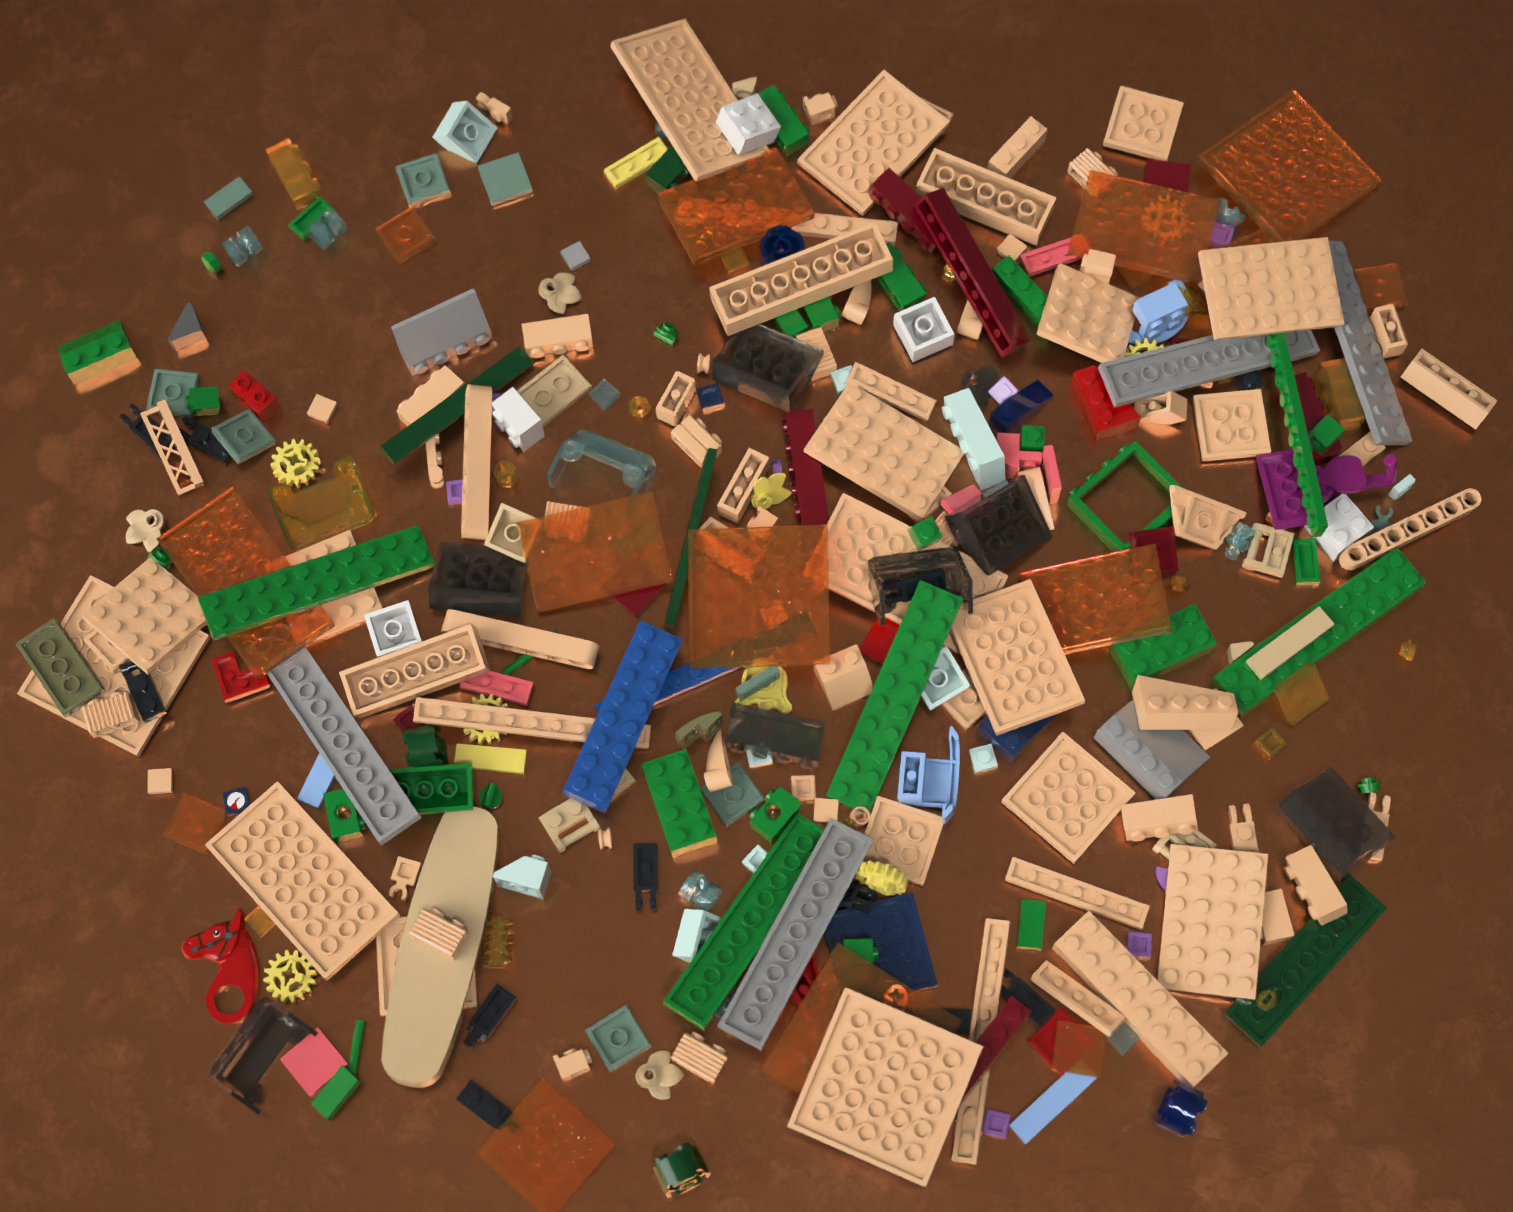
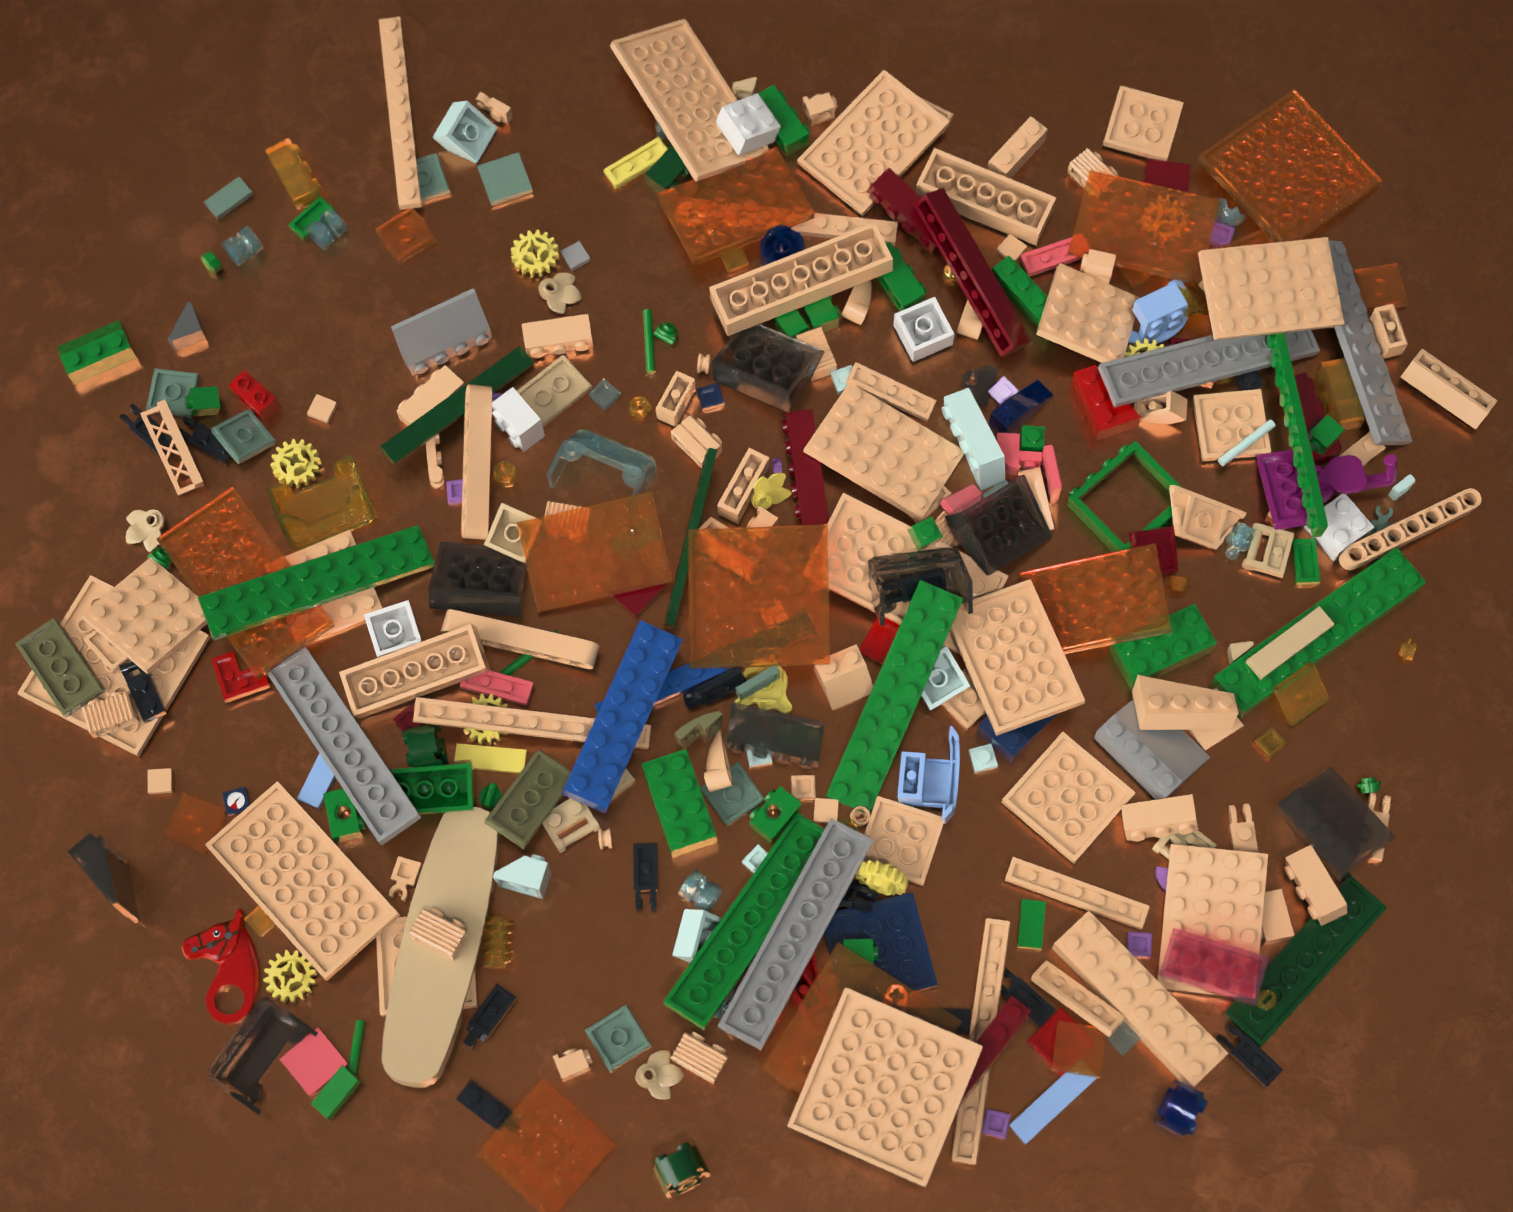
none -> clear smoke slope [67,832,140,924]
none -> light nougat plate [379,17,422,210]
none -> olive tile [484,749,572,849]
none -> light yellow gear [511,230,559,278]
none -> green bar [643,309,655,374]
none -> black hinge [682,666,747,710]
none -> clear pink brick [1159,928,1269,1007]
none -> black hinge [1216,1024,1283,1088]
none -> light aqua bar [1218,419,1275,466]

